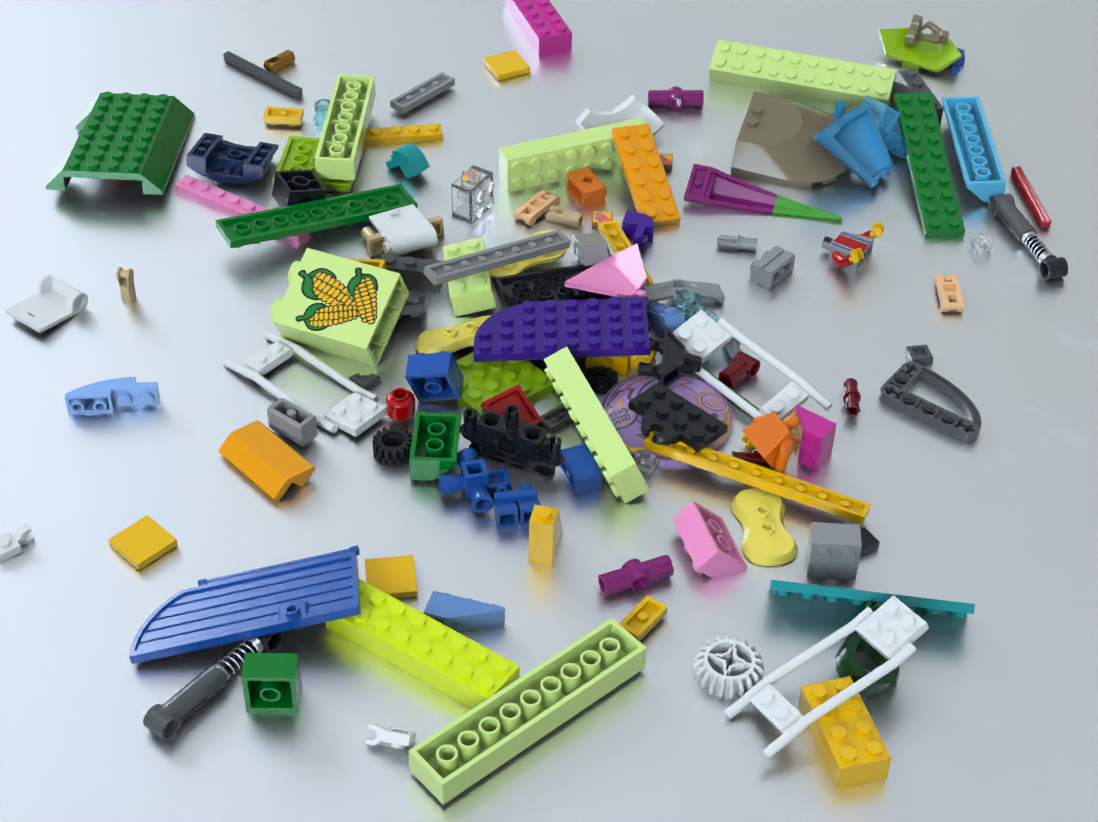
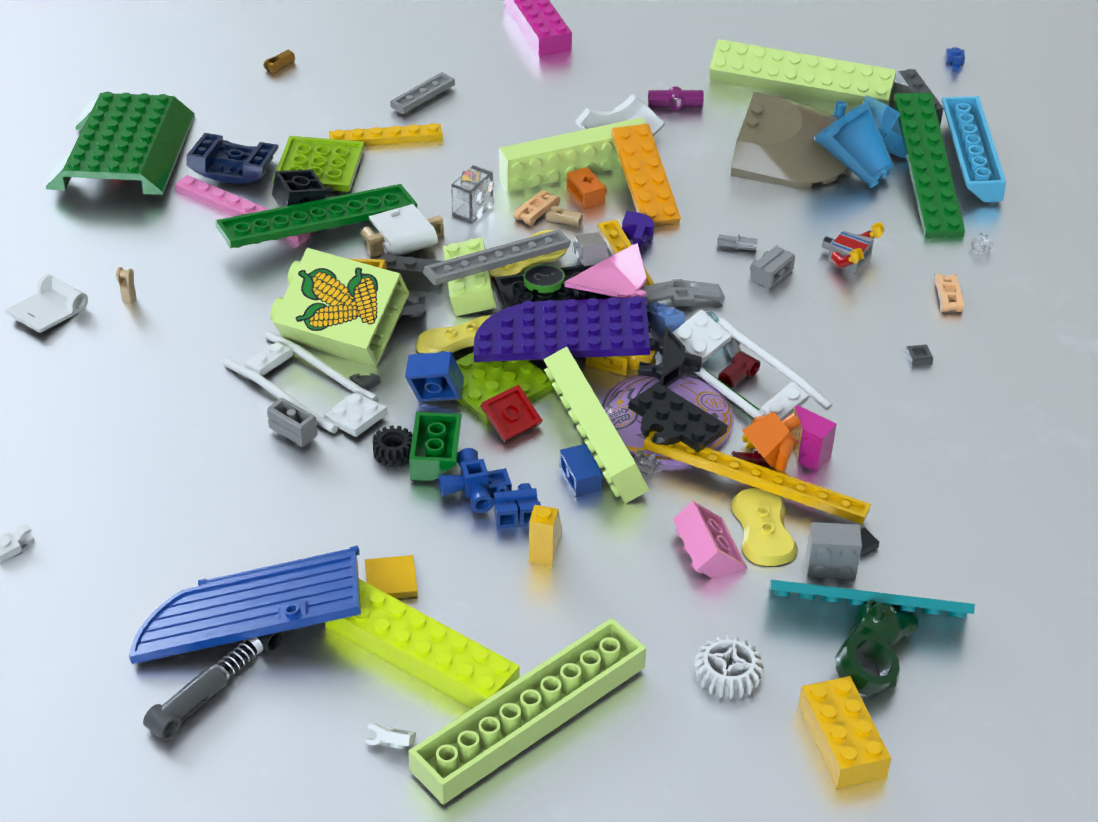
light blue slope [65,377,160,413] -> none
yellow tile [108,515,178,570] -> none
light orange slope [218,420,316,501] -> none
dark grey axle [223,51,303,98] -> none
green brick [241,652,302,712] -> none
yellow plate [263,107,304,126] -> none
clear light blue piece [313,99,330,130] -> none
yellowish green brick [315,74,376,181] -> none
teal brick [386,143,430,179] -> none
red head [386,388,416,422] -> none
medium blue slope [423,591,505,633] -> none
black piece [460,404,565,478] -> none
yellow tile [483,50,530,81] -> none
dark grey tile [540,404,573,434] -> none
black gear [584,364,618,392] -> none
tile [592,210,613,228] -> none
magenta piece [598,555,674,596] -> none
yellow plate [619,595,668,641] -> none
tile [659,153,673,171] -> none
clear light blue brick [672,292,705,322] -> none
magenta plate [684,164,842,221] -> none
white plate [724,595,929,759] -> none
dark red pin [843,378,861,416] -> none
lime panel [879,28,961,72] -> none
dark grey beam [879,361,982,443] -> none
dark tan piece [904,14,949,47] -> none
piece [988,193,1068,280] -> none
red axle [1011,166,1052,229] -> none
none -> tile [523,265,565,293]

